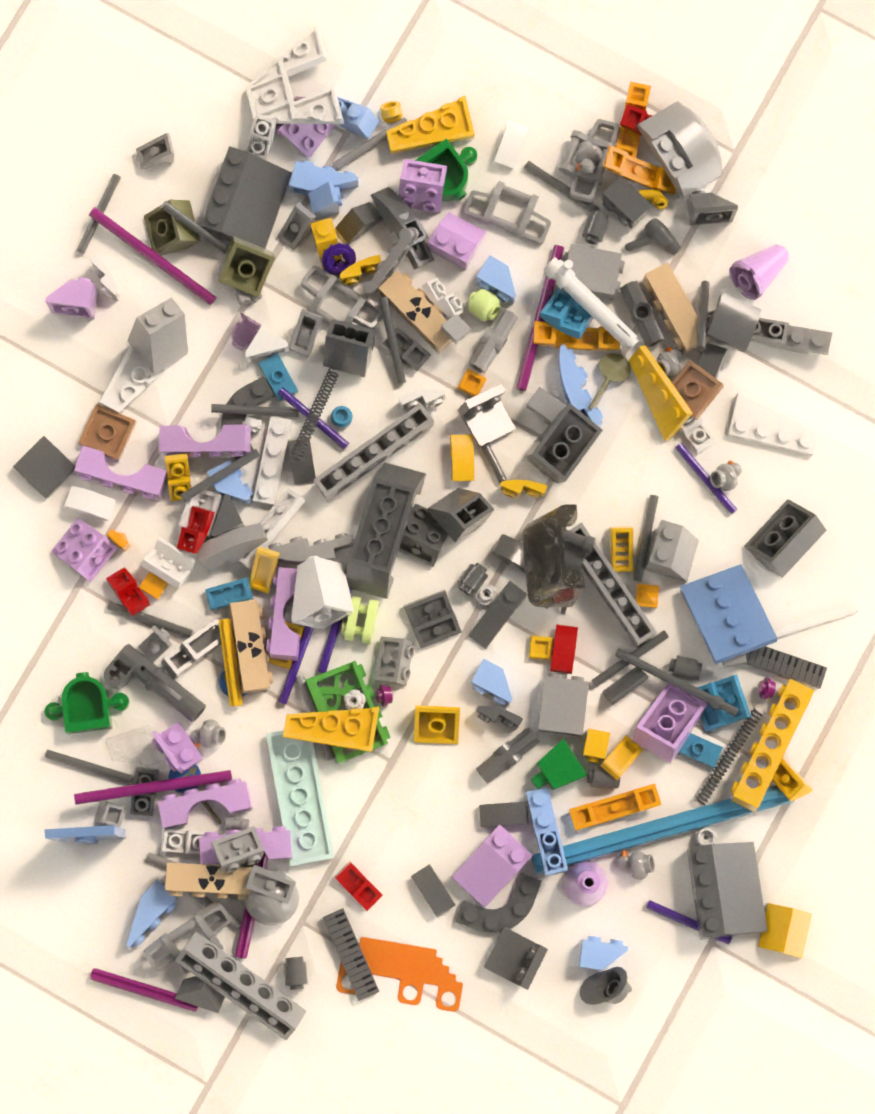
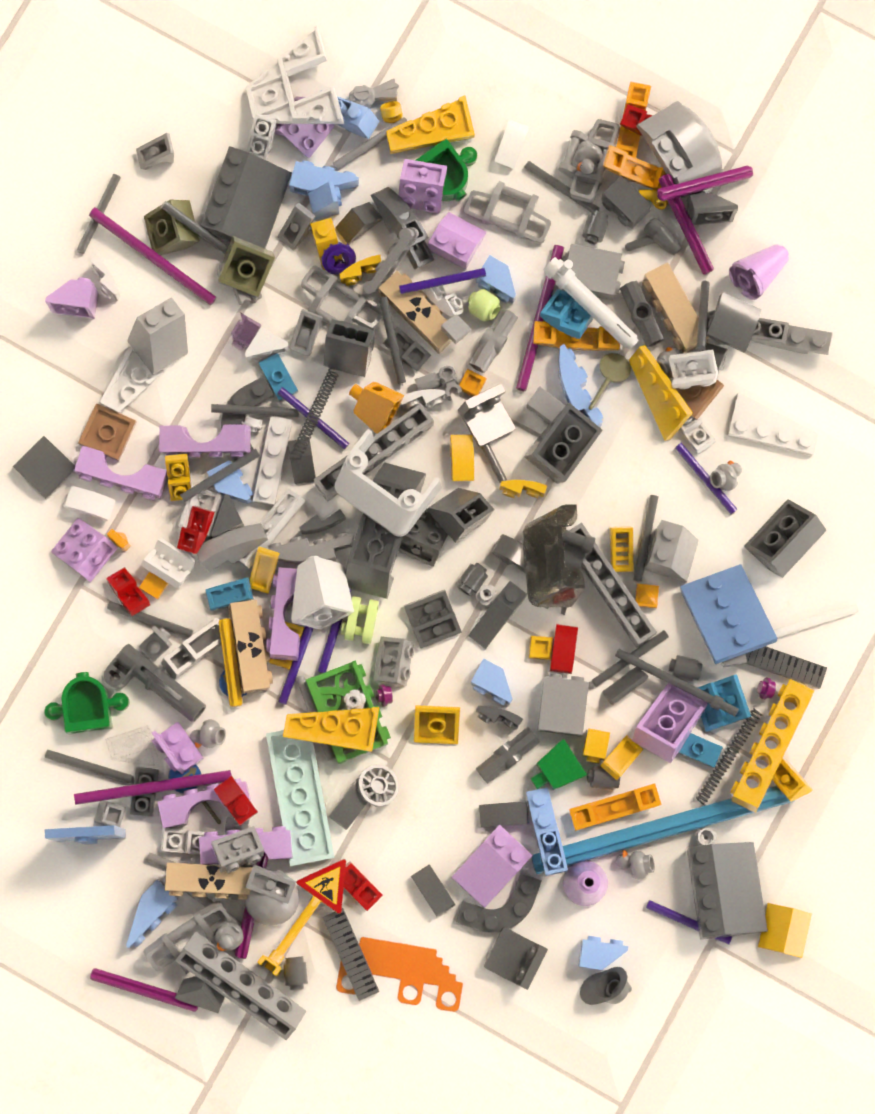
dark azure plate [331,406,353,428] -> none
none -> red slope [214,776,258,826]
none -> light grey animal [215,922,244,951]
none -> piece [257,859,346,978]
none -> dark grey slope [299,509,346,534]
none -> dark grey slope [328,778,373,830]
none -> white windscreen [335,429,442,537]
none -> light grey piece [349,78,399,108]
none -> light orange torso [349,382,404,434]
none -> wheel [358,765,399,807]
none -> dark purple bar [399,268,486,294]
none -> light grey bar [414,366,463,401]
none -> magenta axle [657,165,753,201]
none -> magenta axle [659,174,714,275]
none -> white bracket [669,350,718,389]

